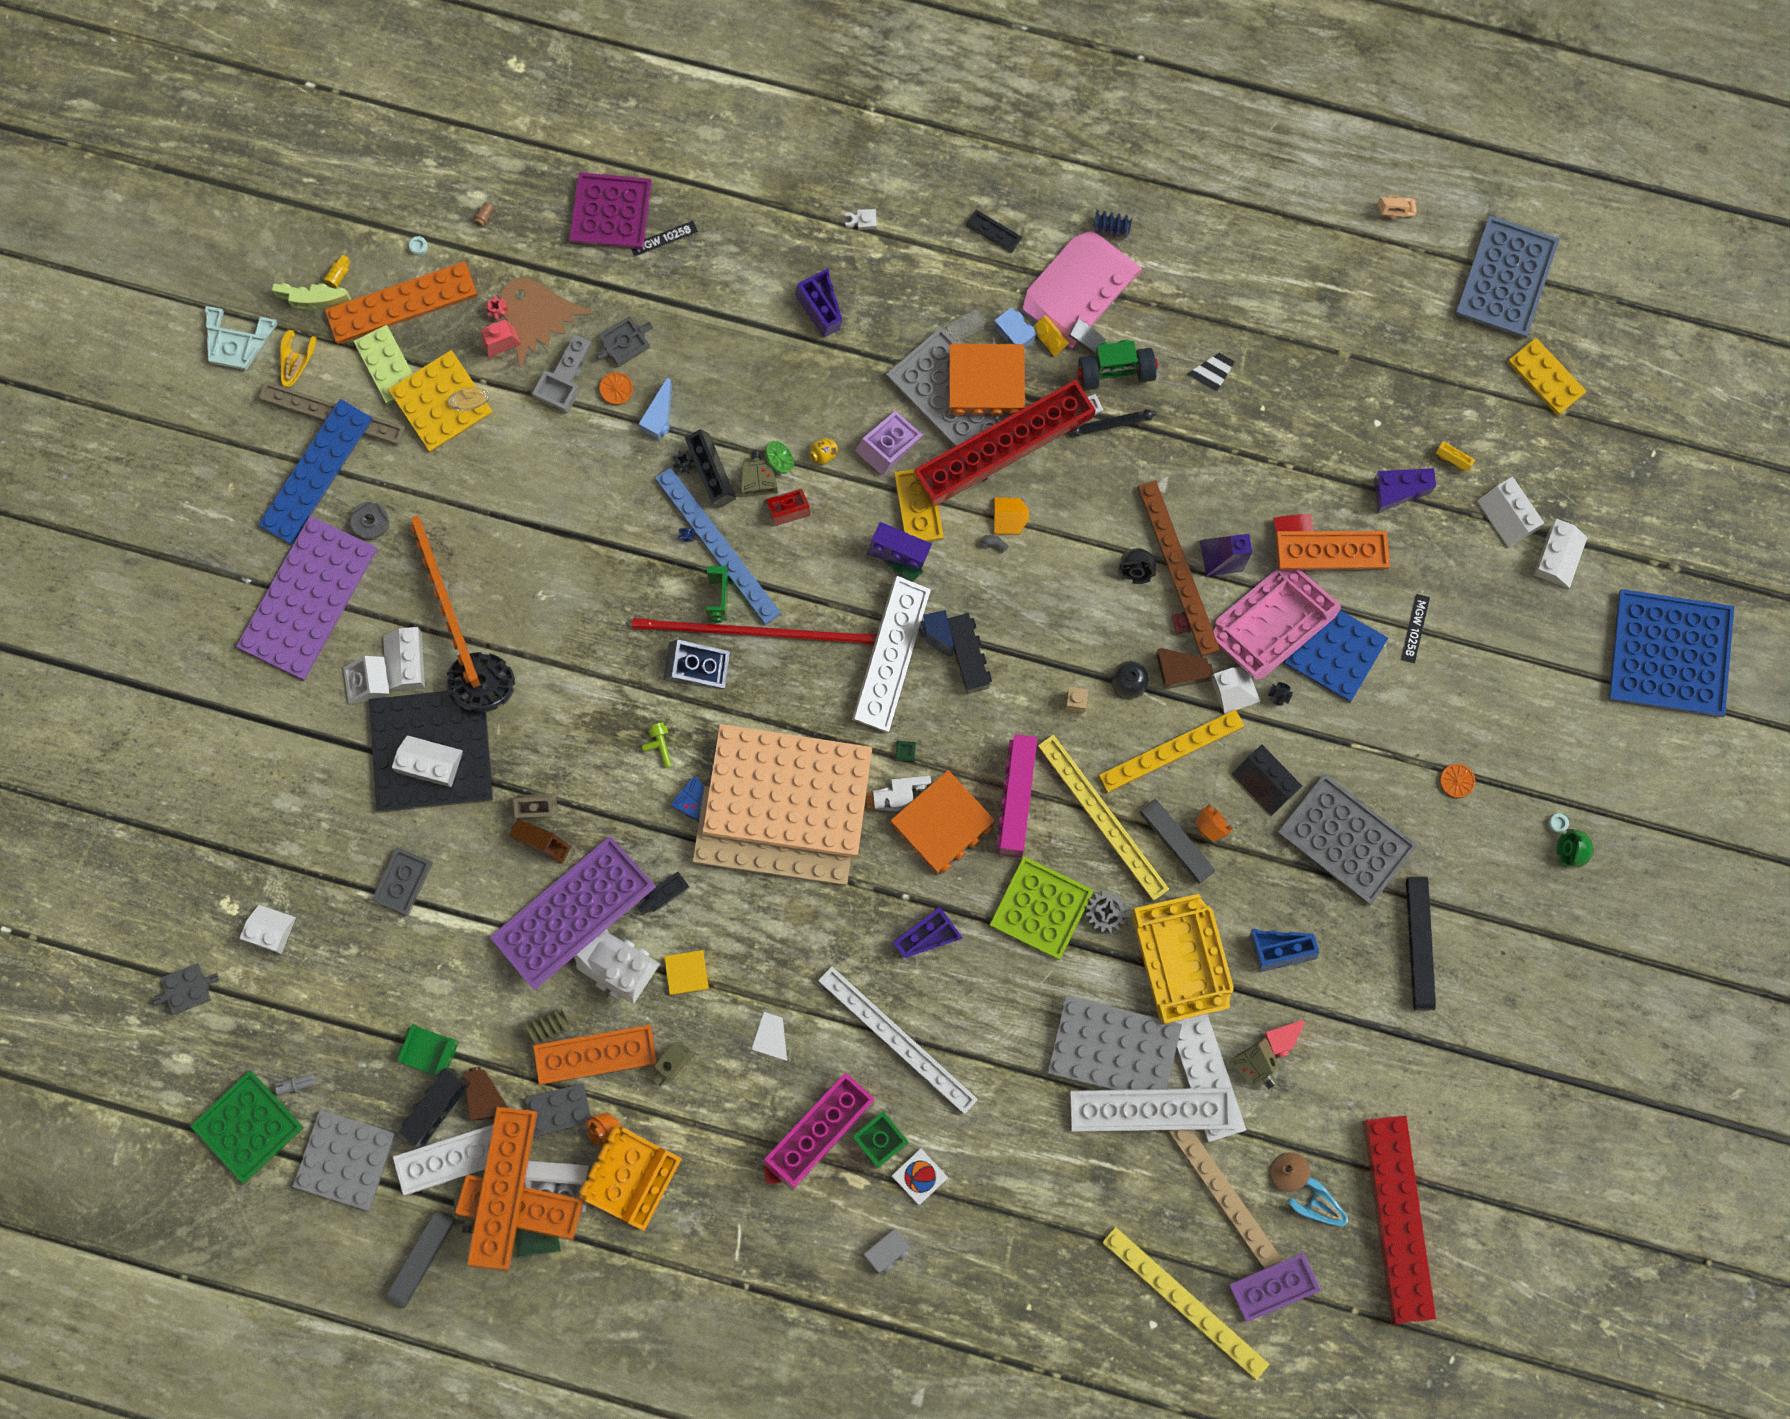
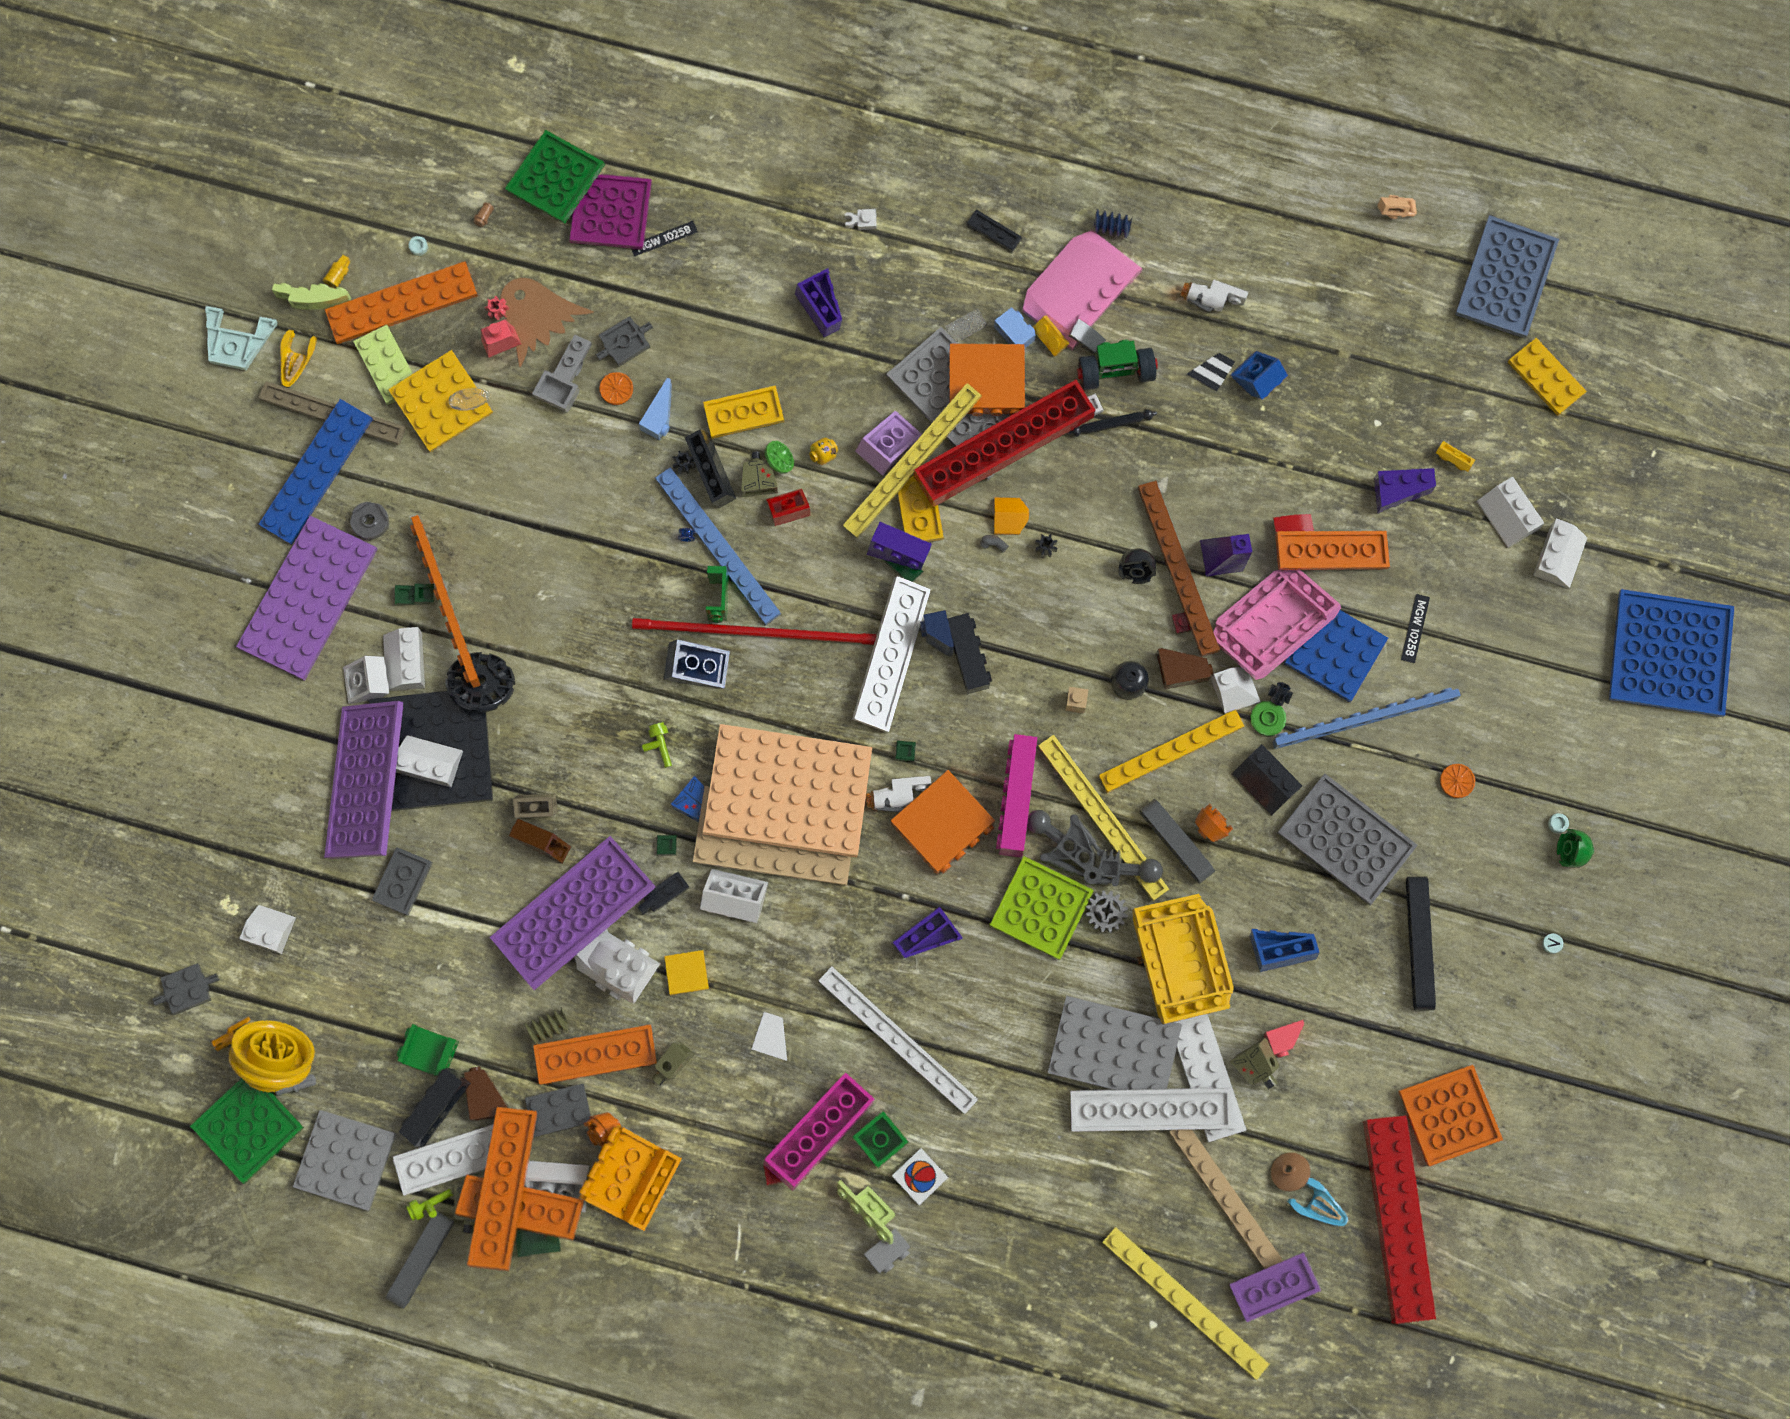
none -> light orange arm [212,1016,251,1052]
none -> yellow wheel [228,1020,315,1092]
none -> medium lavender plate [324,701,403,859]
none -> dark green slope [394,583,434,605]
none -> lime piece [406,1189,453,1221]
none -> green plate [505,130,605,224]
none -> dark green tile [657,835,677,856]
none -> white slope [700,869,768,923]
none -> yellow plate [703,385,784,439]
none -> yellowish green bracket [837,1180,895,1245]
none -> light yellow plate [843,383,982,538]
none -> dark grey piece [1027,810,1163,886]
none -> black gear [1035,534,1058,558]
none -> white plate [1180,280,1248,313]
none -> blue slope [1231,351,1288,400]
none -> bright green wheel [1250,701,1286,736]
none -> medium blue plate [1272,688,1461,749]
none -> orange plate [1398,1065,1503,1167]
none -> light aqua tile [1542,934,1563,954]

